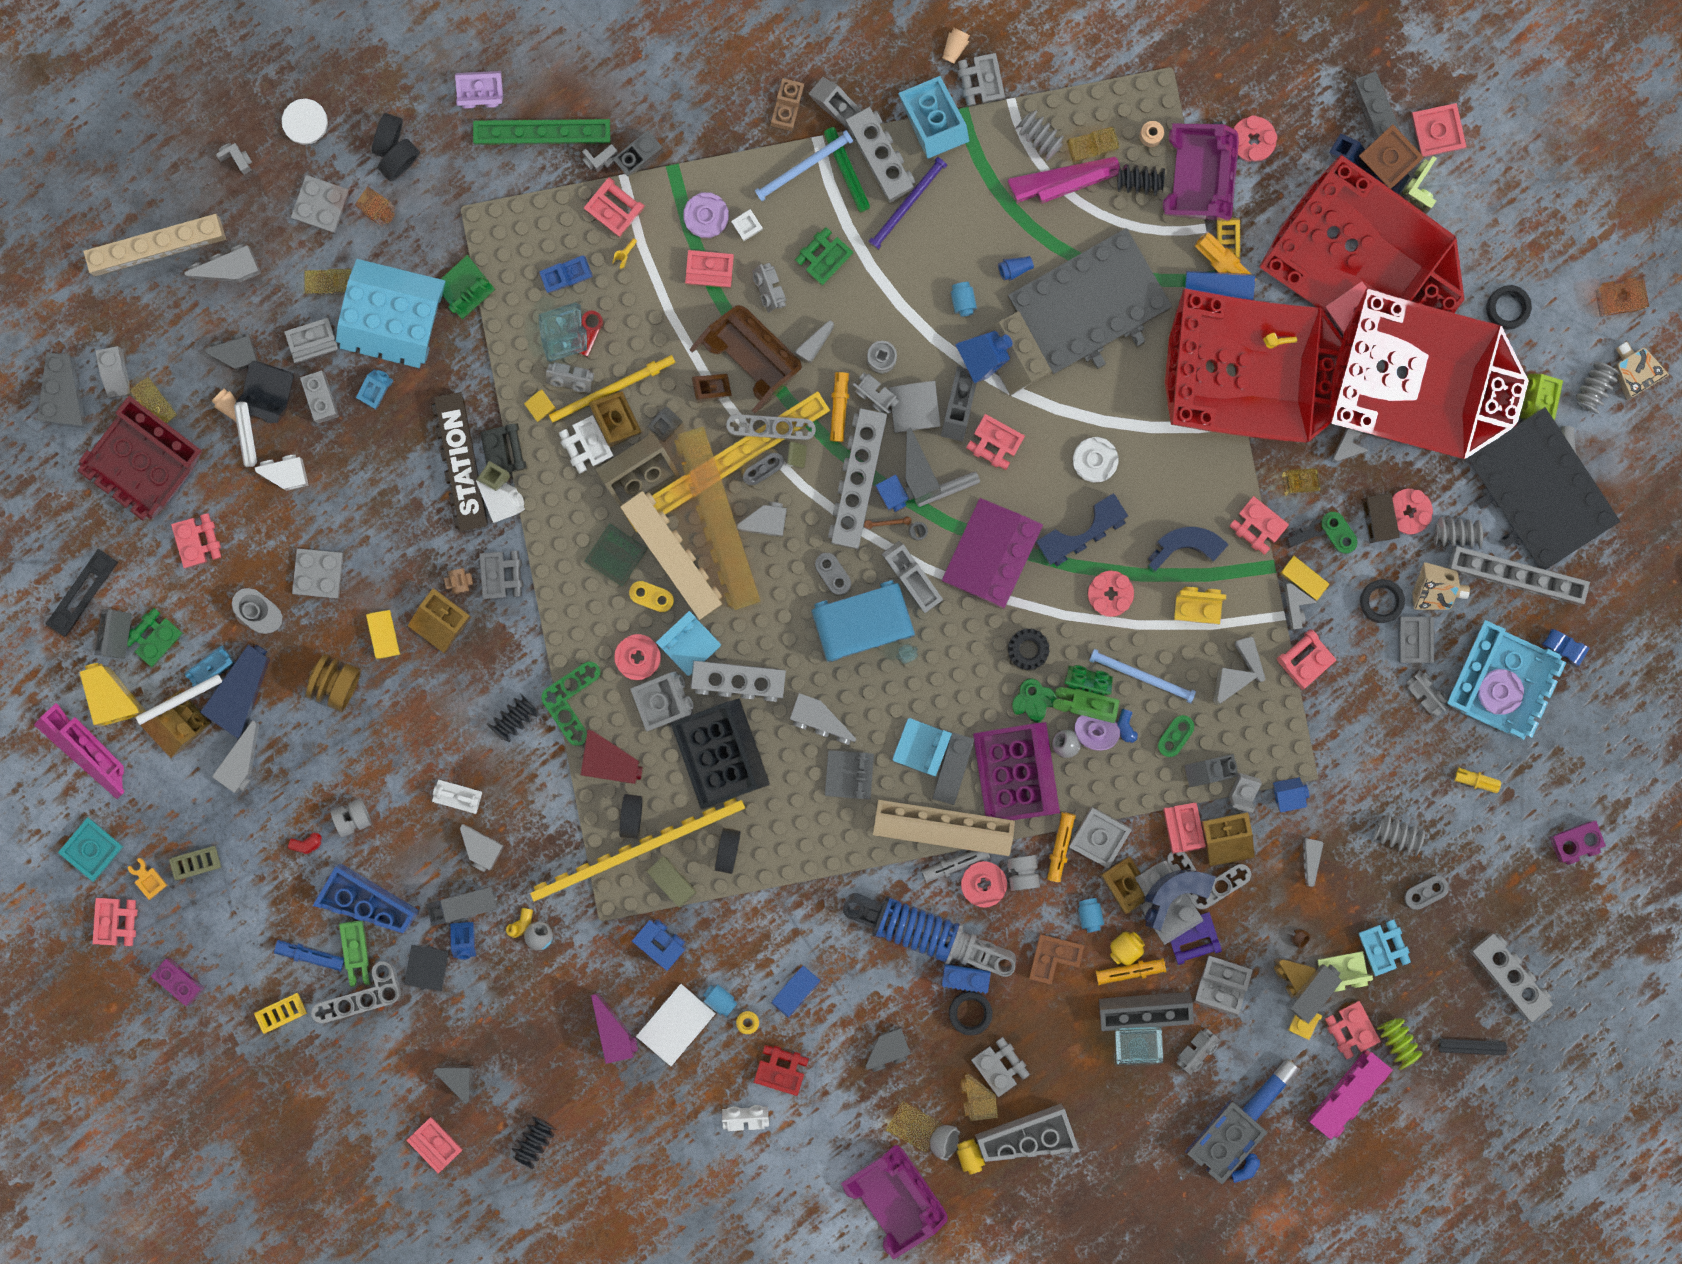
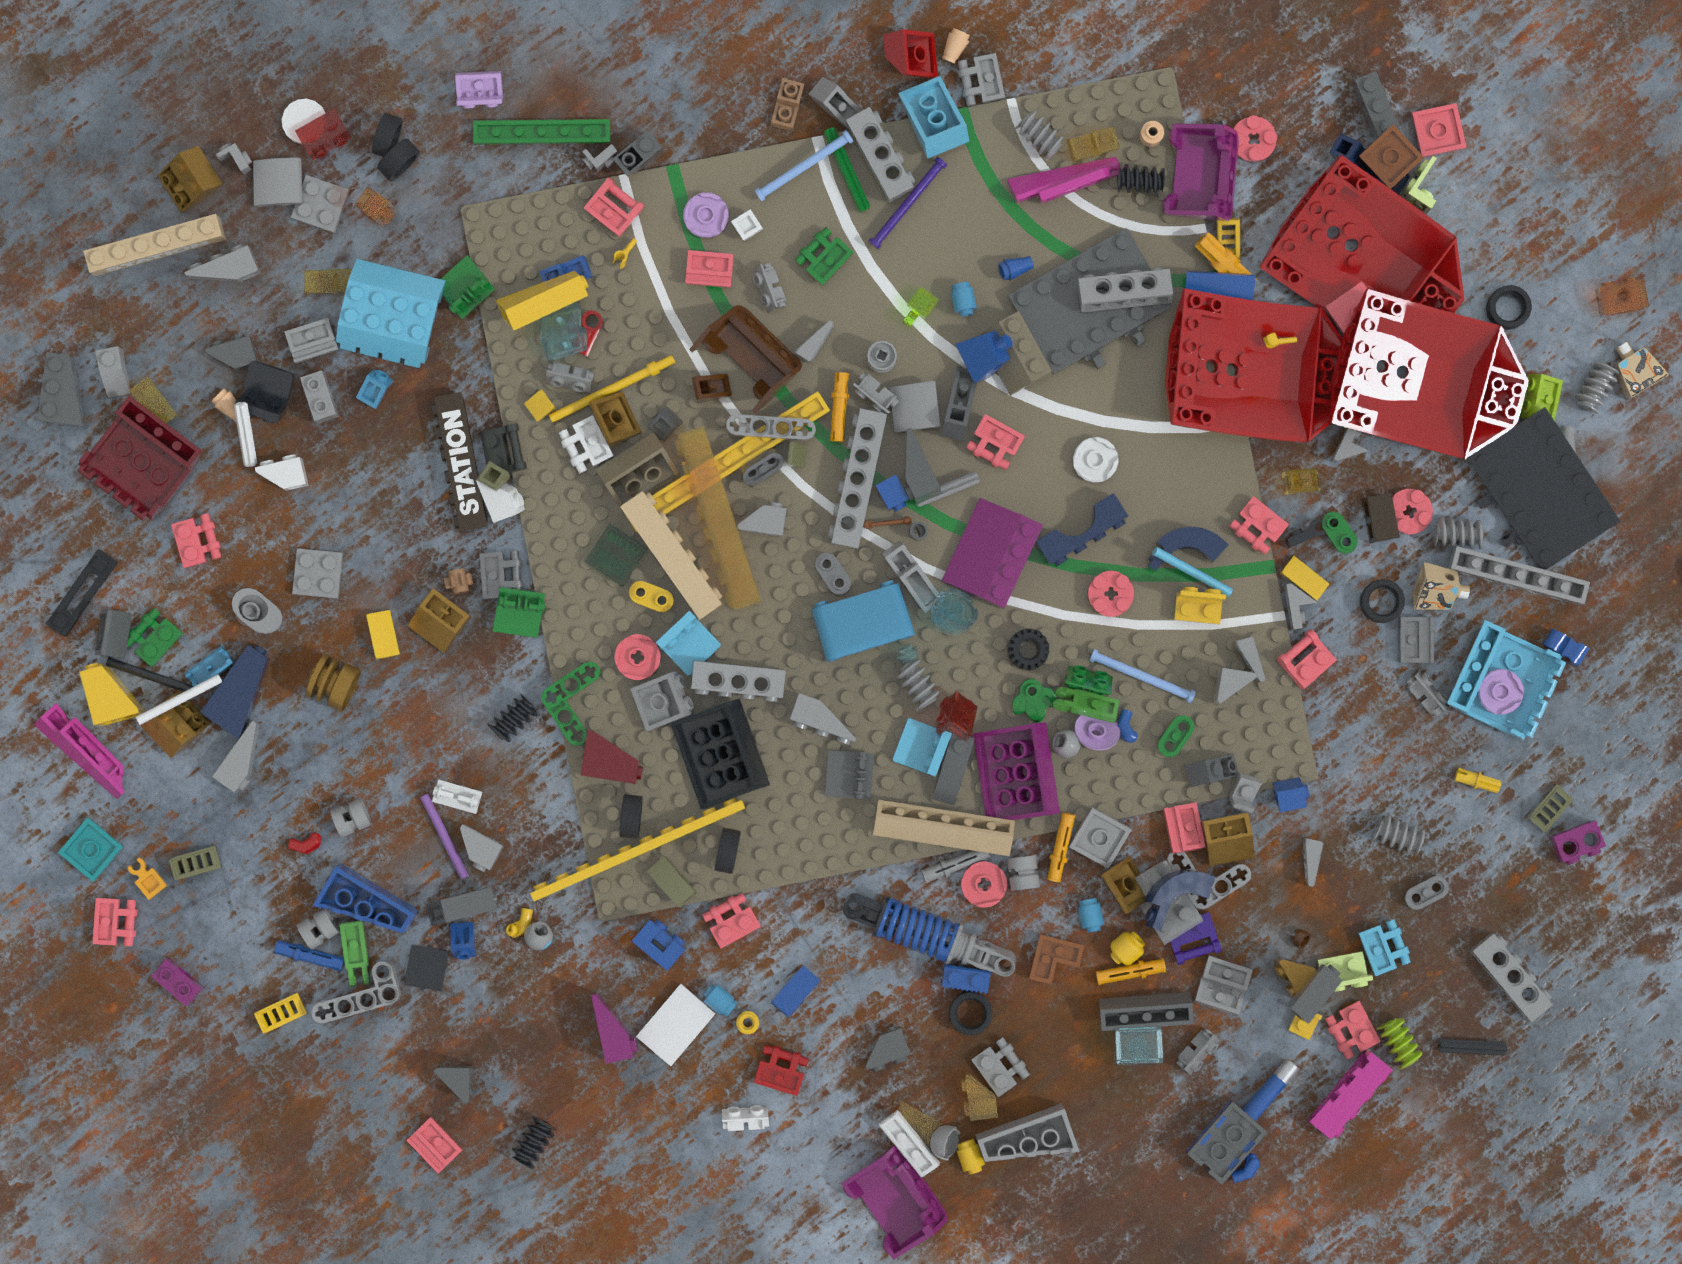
none -> black bar [106,657,193,692]
none -> pearl gold slope [157,146,223,213]
none -> light grey slope [253,158,302,207]
none -> clear red bracket [295,108,351,160]
none -> light grey wheel [296,908,340,950]
none -> medium lavender bar [420,794,469,879]
none -> green hinge [492,587,545,638]
none -> yellow slope [495,271,588,330]
none -> coral plate [702,893,761,949]
none -> white tile [879,1110,940,1178]
none -> red slope [883,29,938,79]
none -> light grey piece [895,659,940,711]
none -> clear neon green plate [903,287,939,327]
none -> clear light blue cylinder [930,589,978,636]
none -> clear red bracket [936,691,978,741]
none -> light grey brick [1078,267,1173,313]
none -> medium azure bar [1152,547,1233,597]
none -> olive slope [1525,784,1574,833]

